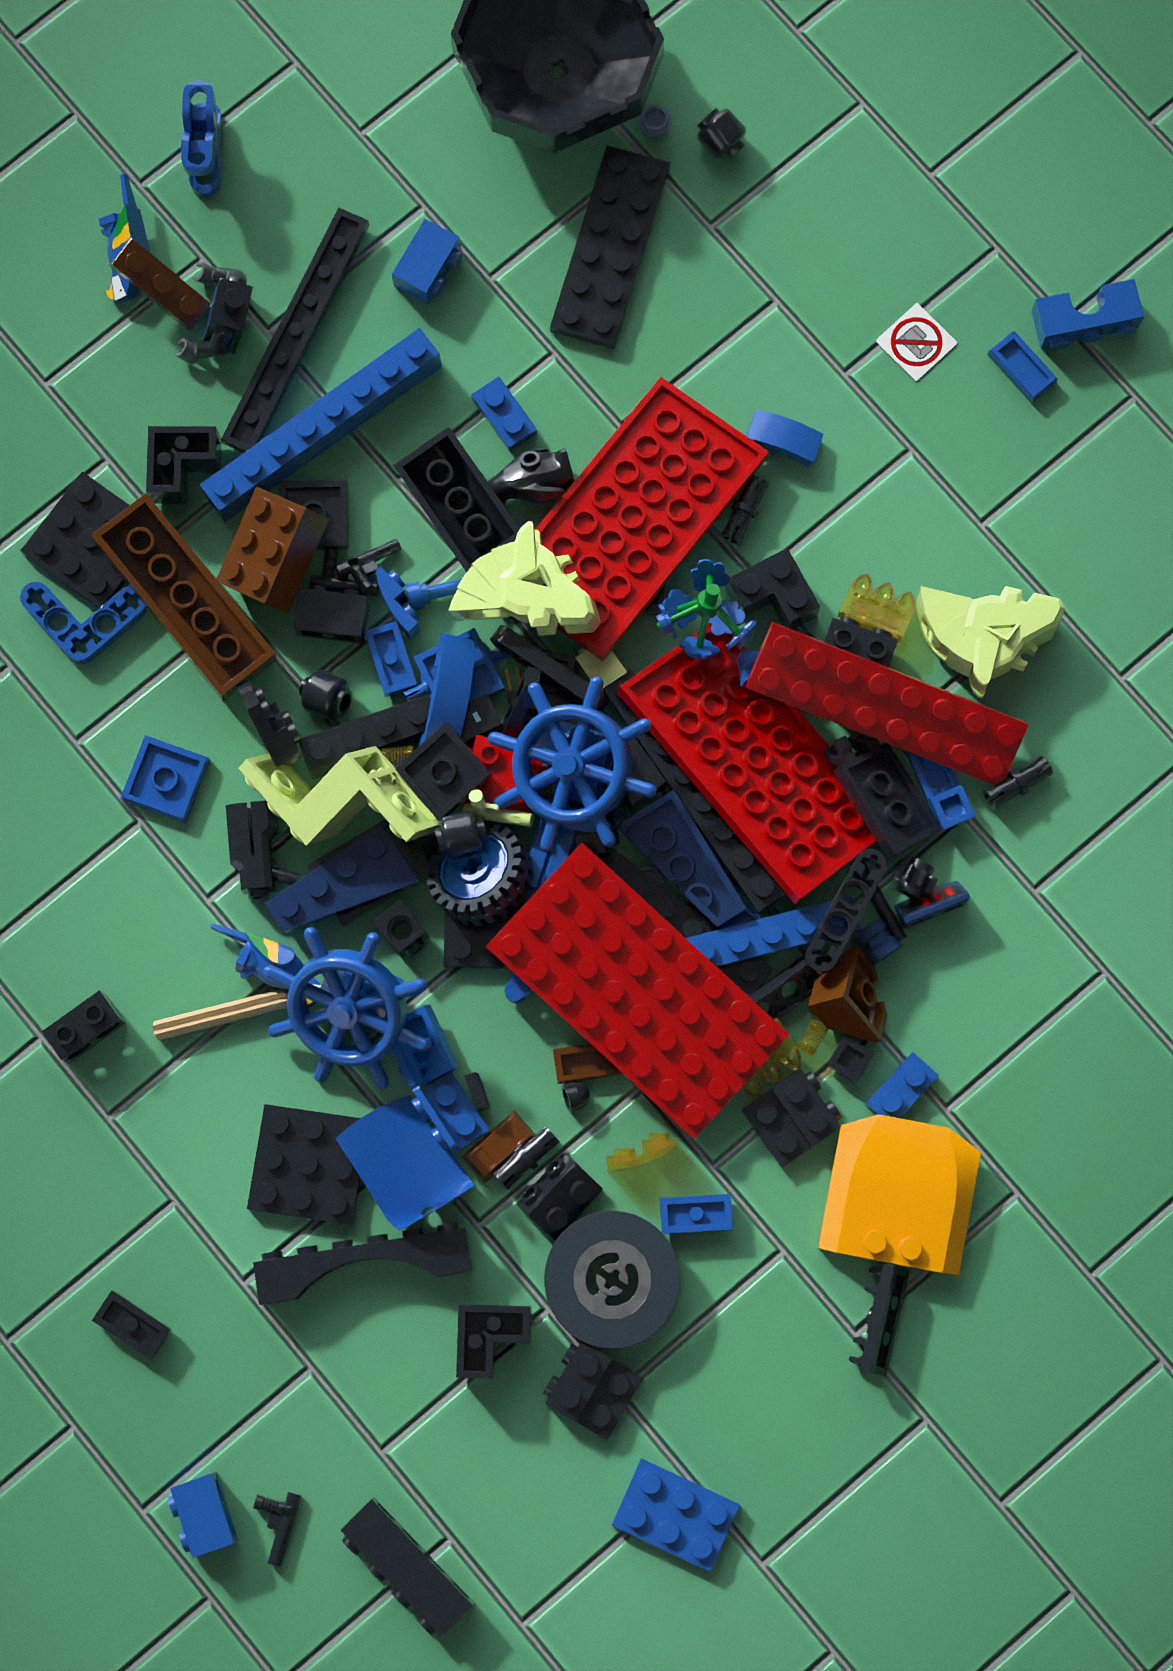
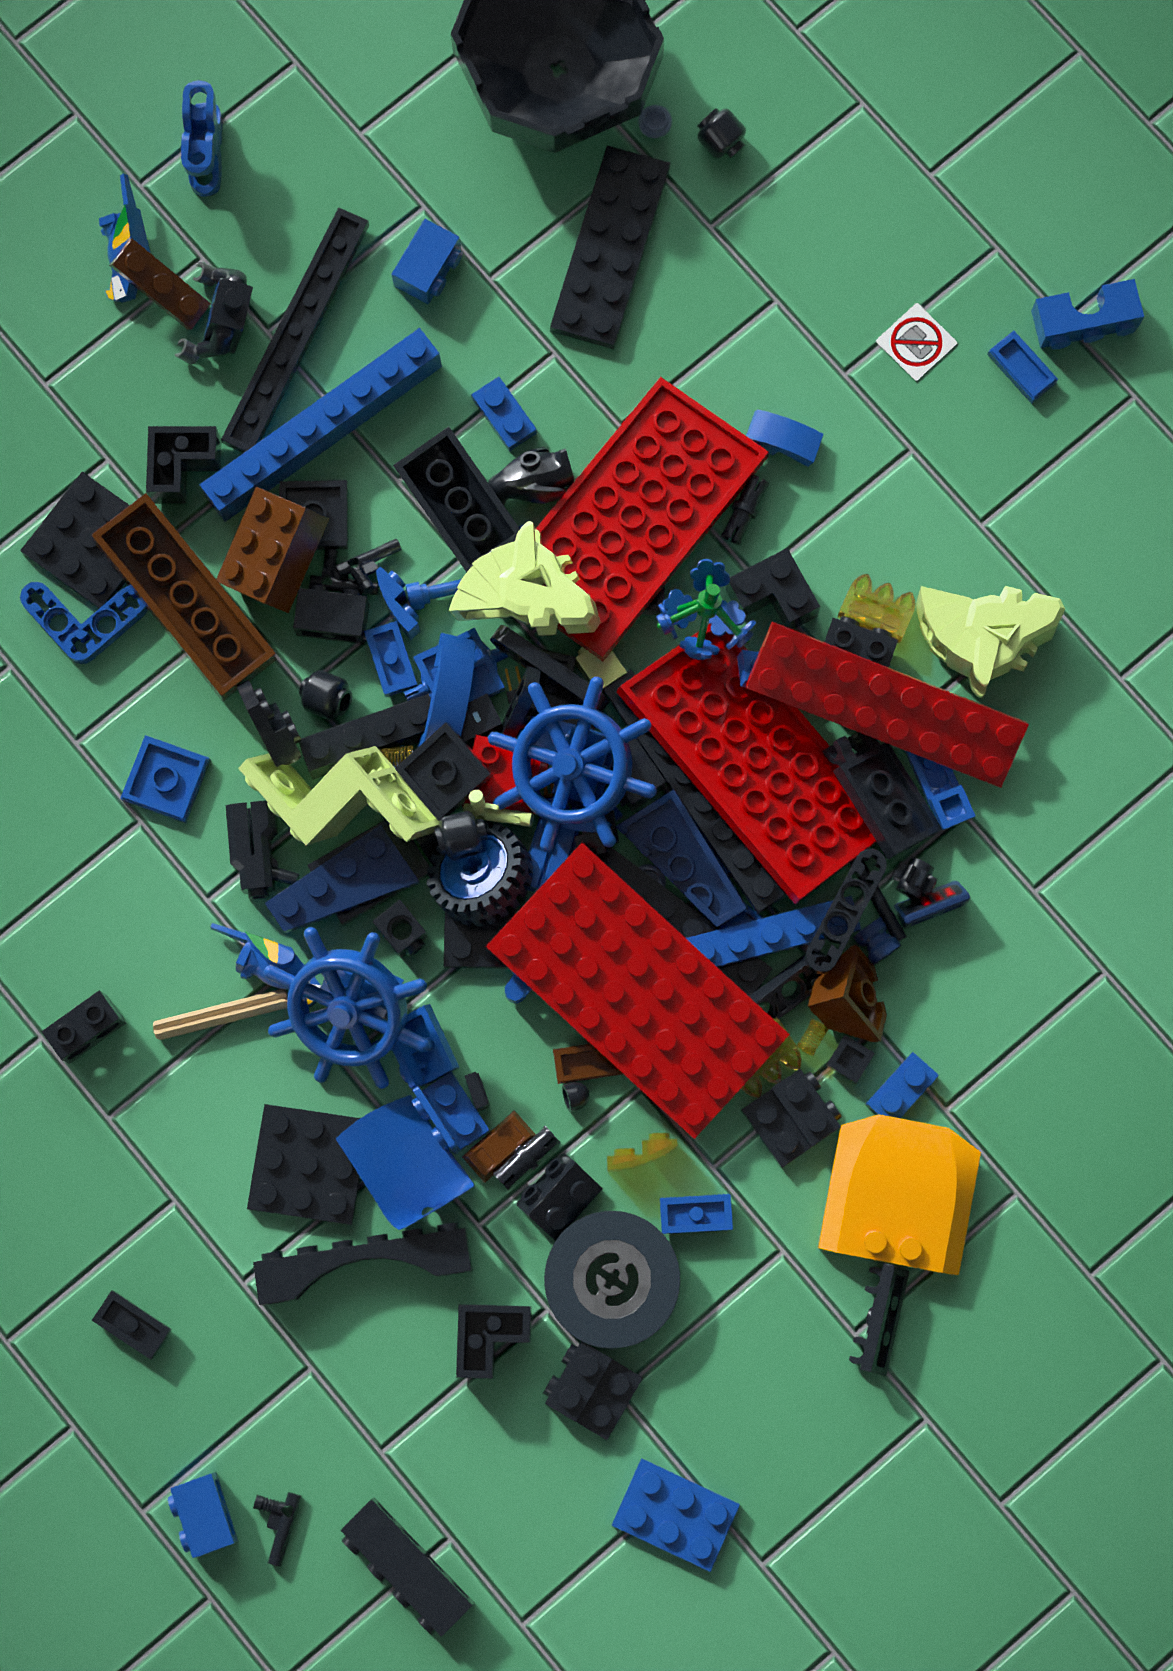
black pin [983,756,1053,810] -> none

